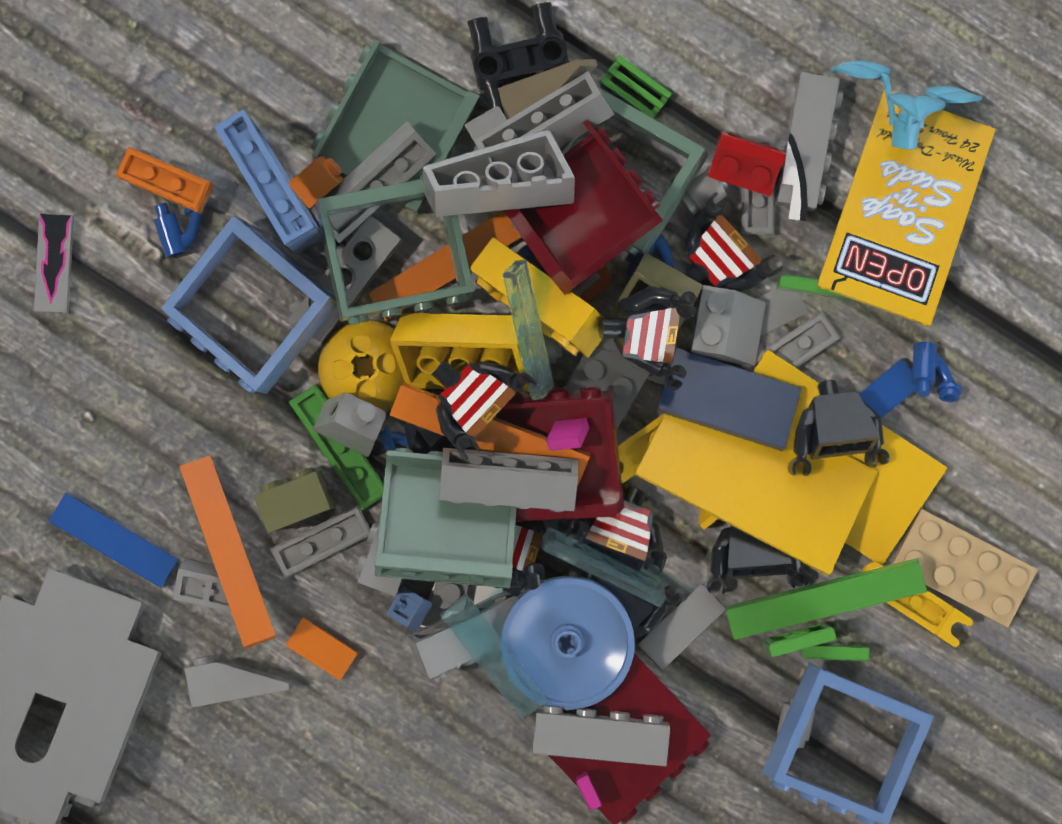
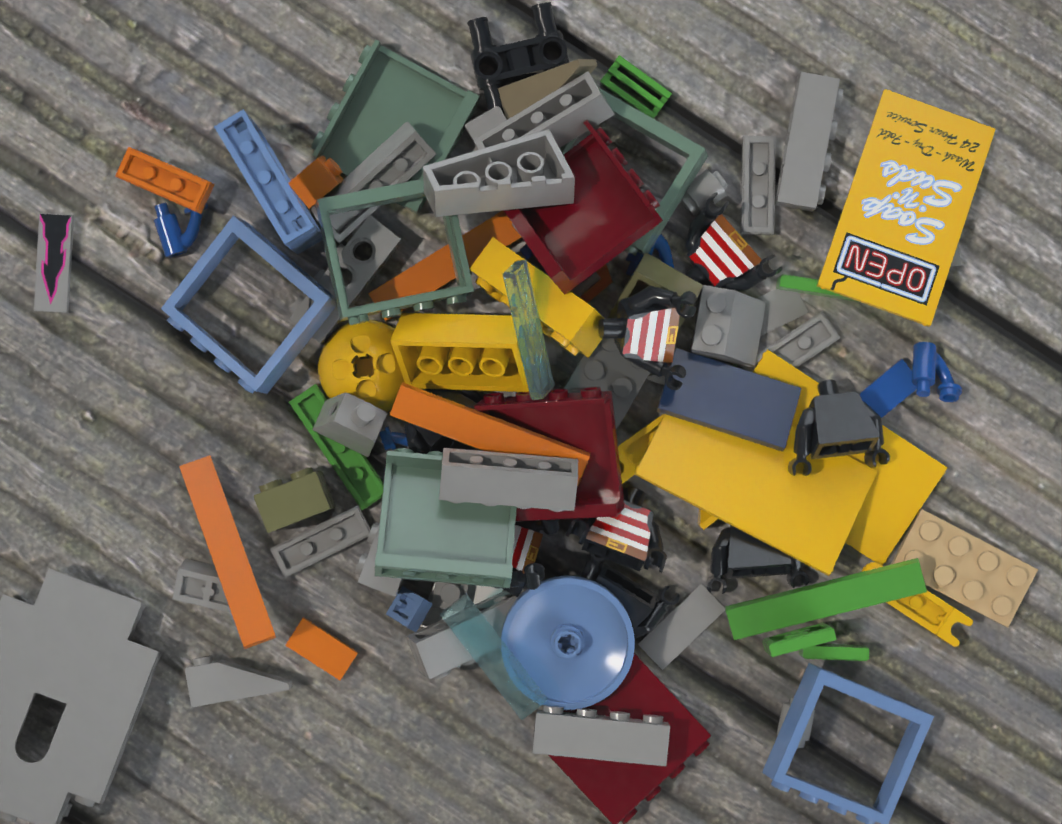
blue tile [49,493,180,588] -> none
torso [431,360,537,460] -> none
clear light blue tile [543,527,666,607] -> none
dark pink tile [546,418,590,451] -> none
dark pink tile [576,771,602,811] -> none
red bracket [707,130,787,197] -> none
sticker [782,133,808,221] -> none
medium azure plant [830,60,982,149] -> none

